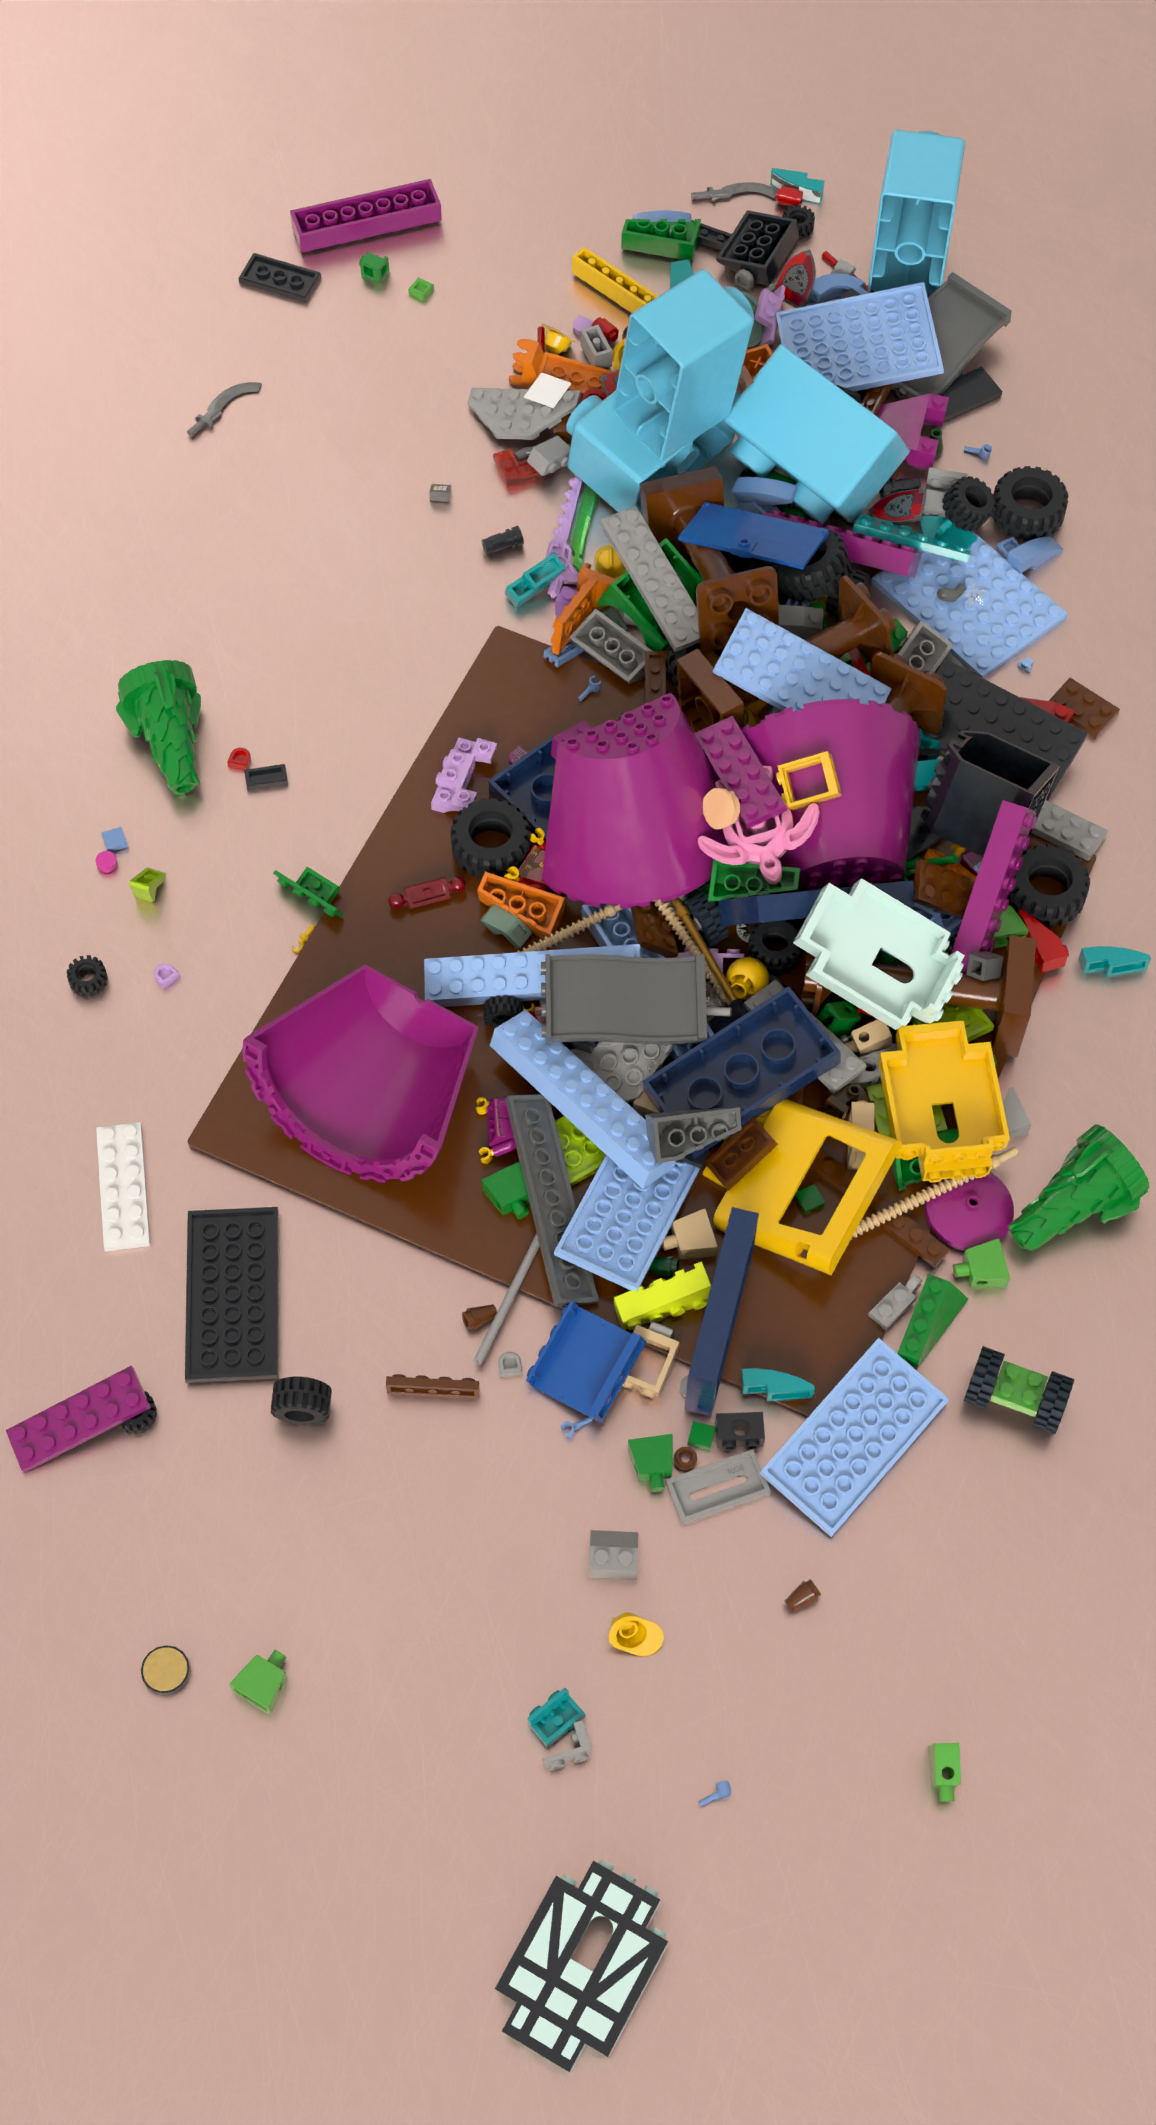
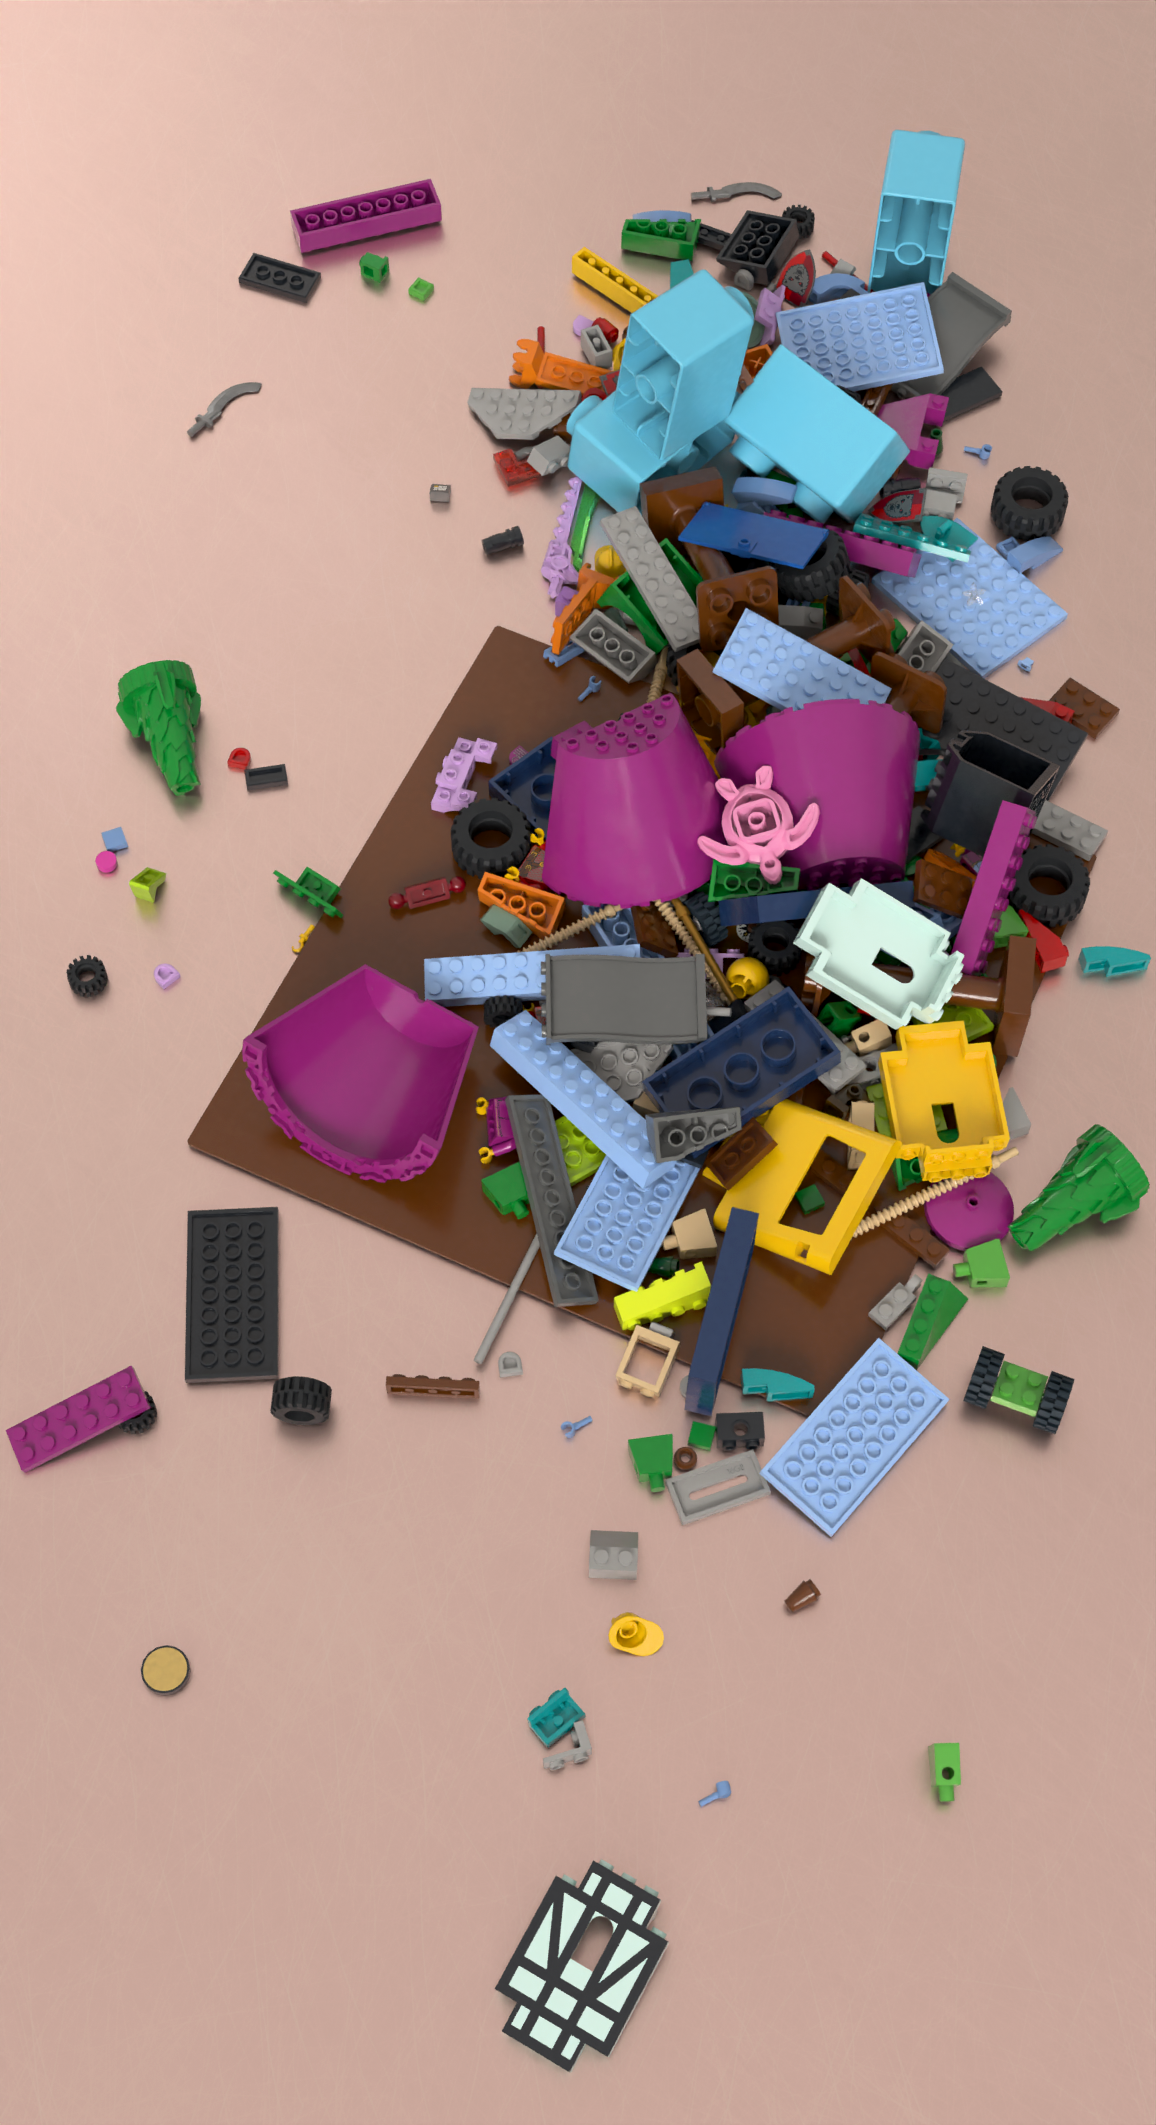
white plate [96,1122,150,1252] -> none
bright green torso [229,1650,287,1715] -> none
reddish brown cone [462,1304,497,1330] -> none
teal slope [505,553,566,609] -> none
white sticker [524,373,571,408] -> none
blue panel [526,1300,647,1423] -> none
yellow piece [542,324,575,355] -> none
reddish brown plate [645,651,666,703] -> none
magenta plate [694,716,787,829] -> none
light nougat hat [703,788,740,830] -> none
teal slope [770,168,825,204] -> none
red brick [775,186,803,207] -> none
yellow window [776,751,842,810] -> none
green bar [906,855,958,870] -> none
dark grey arm [937,583,966,602] -> none
black tyre [942,476,997,531] -> none
dark grey brick [967,951,1003,981] -> none

